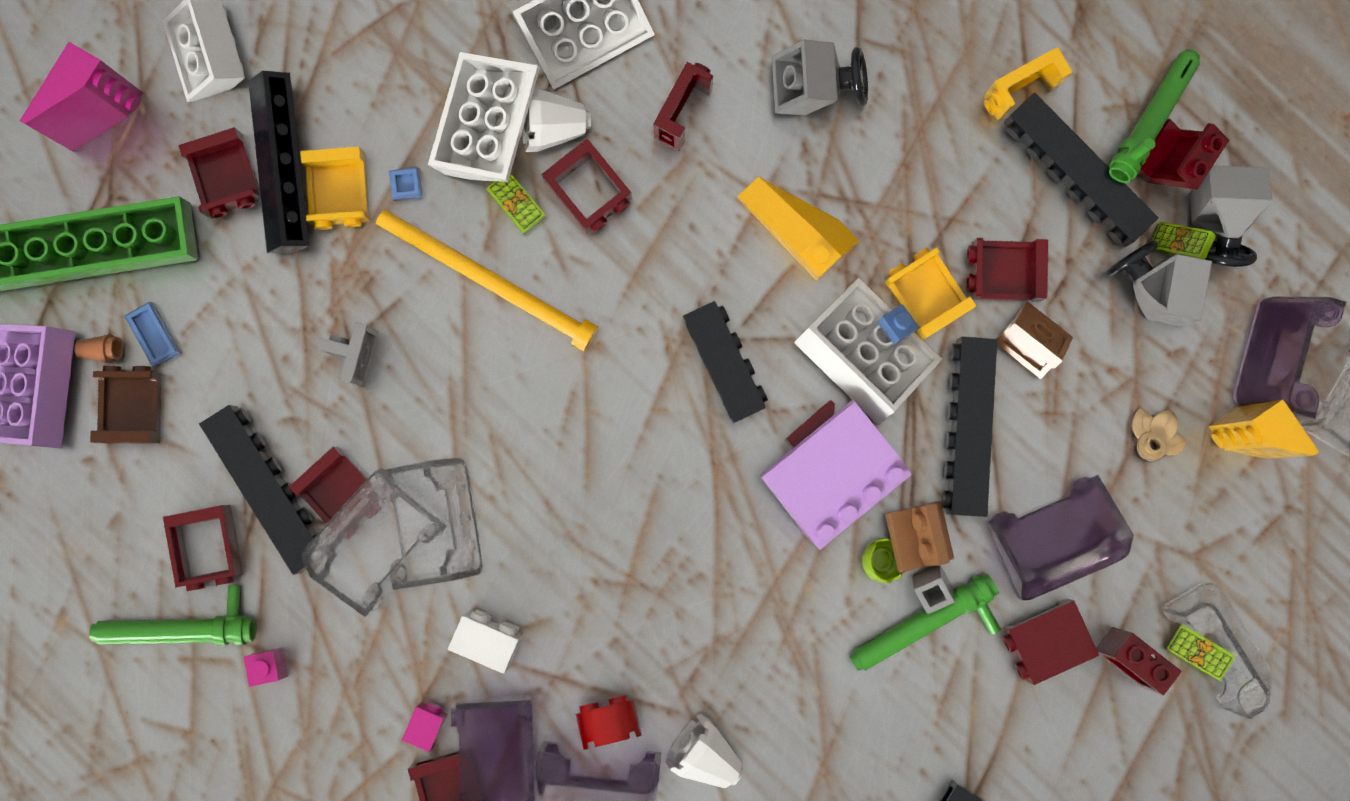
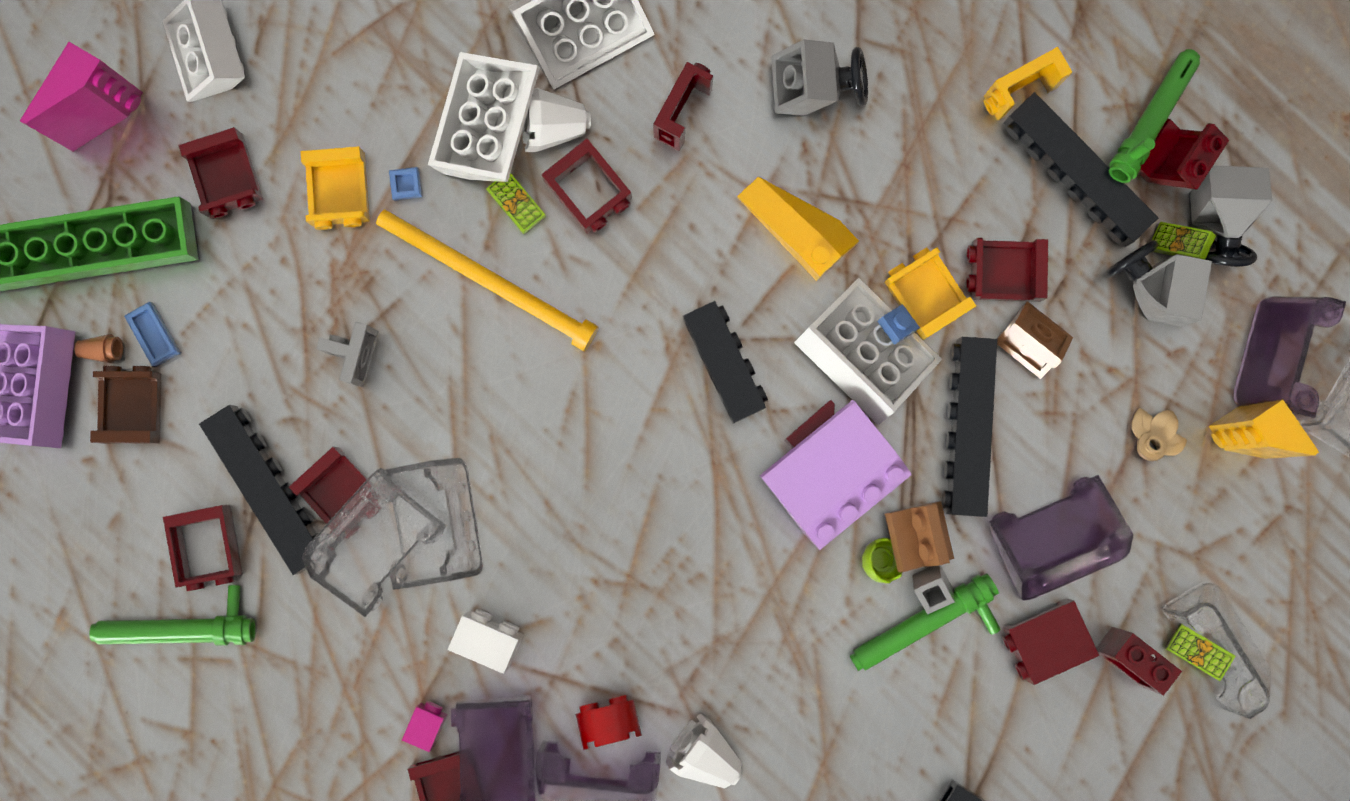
dark pink brick [243,648,288,687] -> none
black brick [248,71,309,253] -> none

